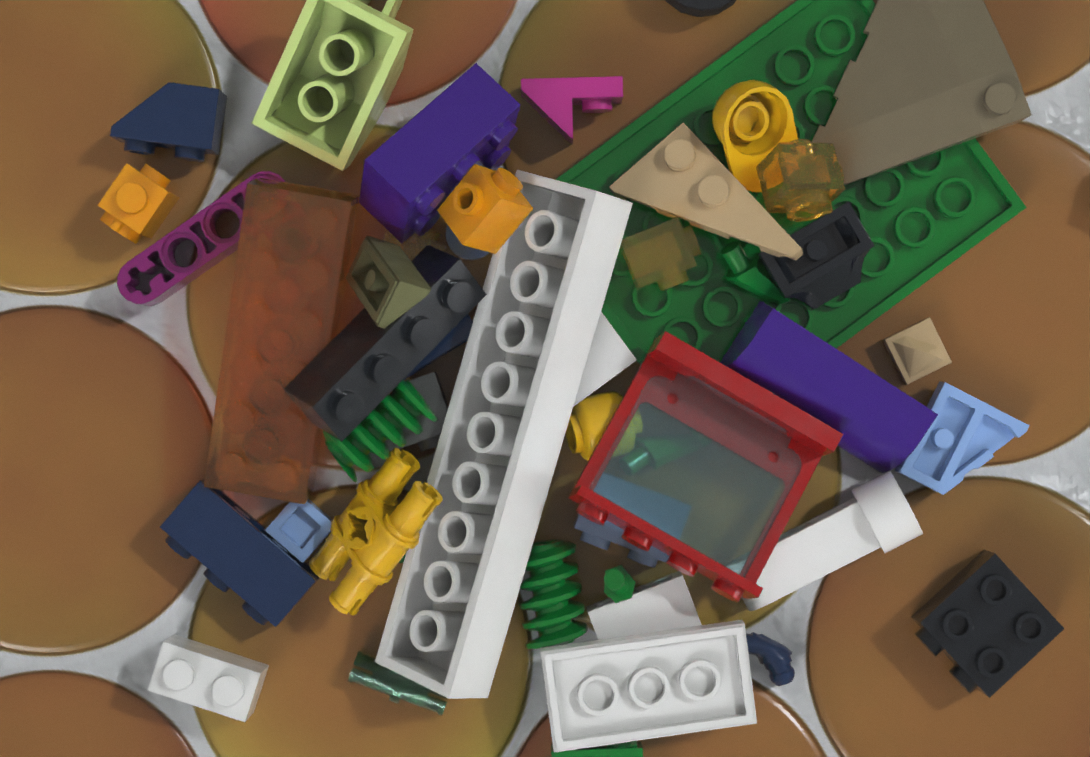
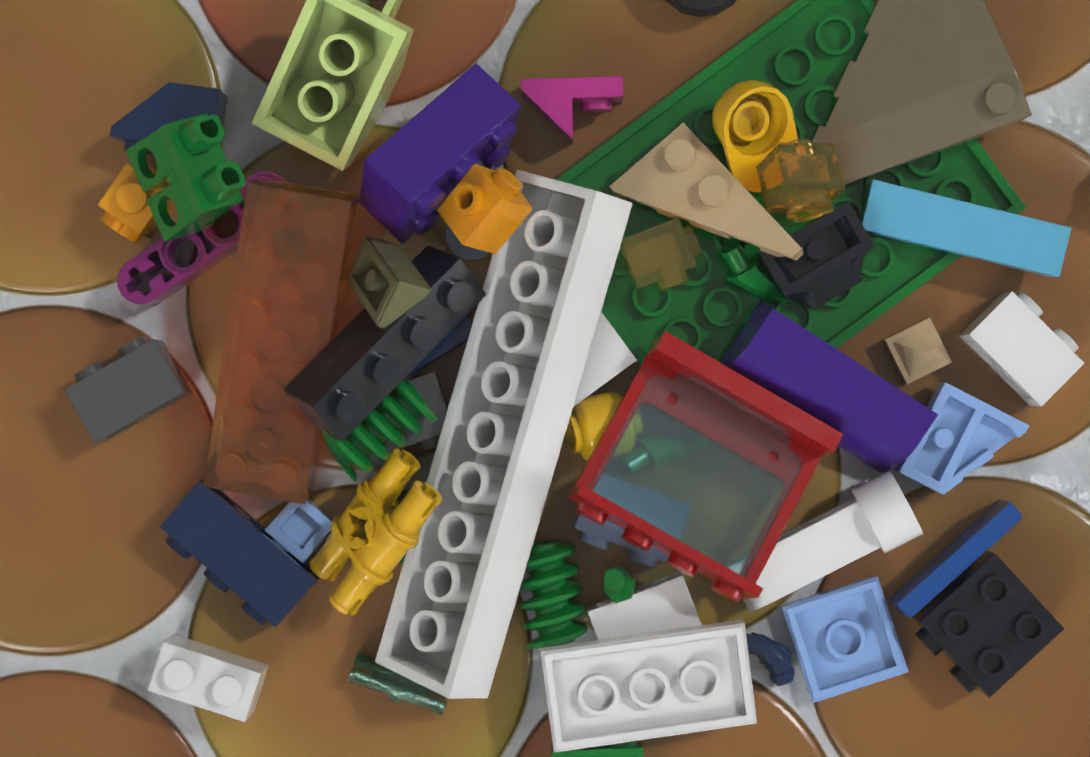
none -> dark grey brick [65,336,192,443]
none -> green hips [125,113,246,242]
none -> light blue tile [780,575,909,703]
none -> medium azure tile [861,179,1071,278]
none -> blue tile [889,499,1022,618]
none -> white brick [959,291,1084,407]

